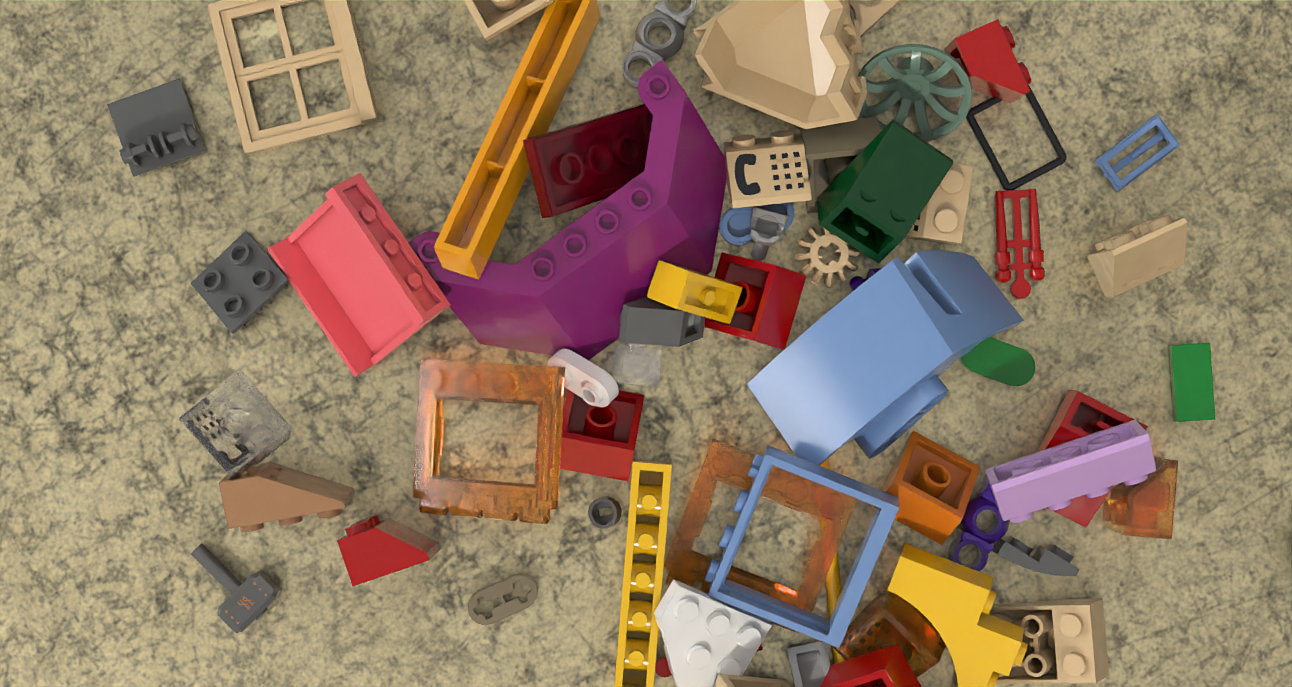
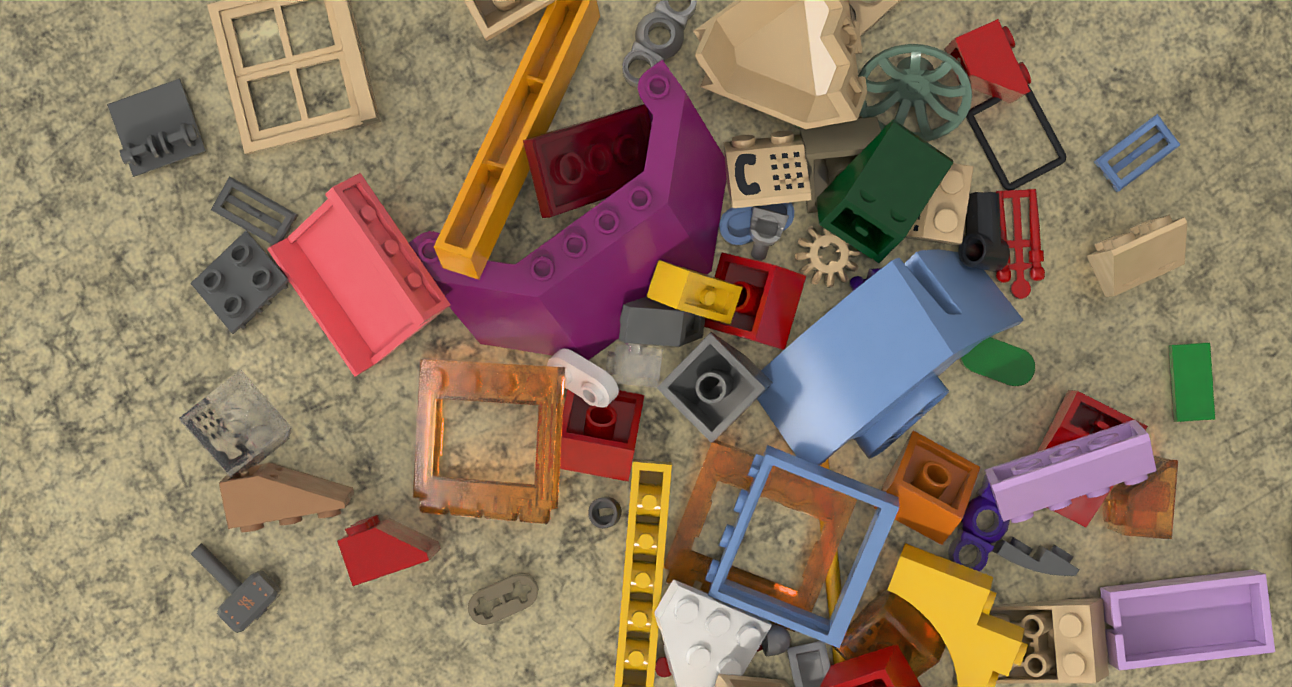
none -> dark grey tile [211,176,298,245]
none -> dark grey slope [657,332,773,443]
none -> light grey hinge [762,624,791,657]
none -> black piece [958,192,1010,272]
none -> lavender piece [1100,569,1275,670]

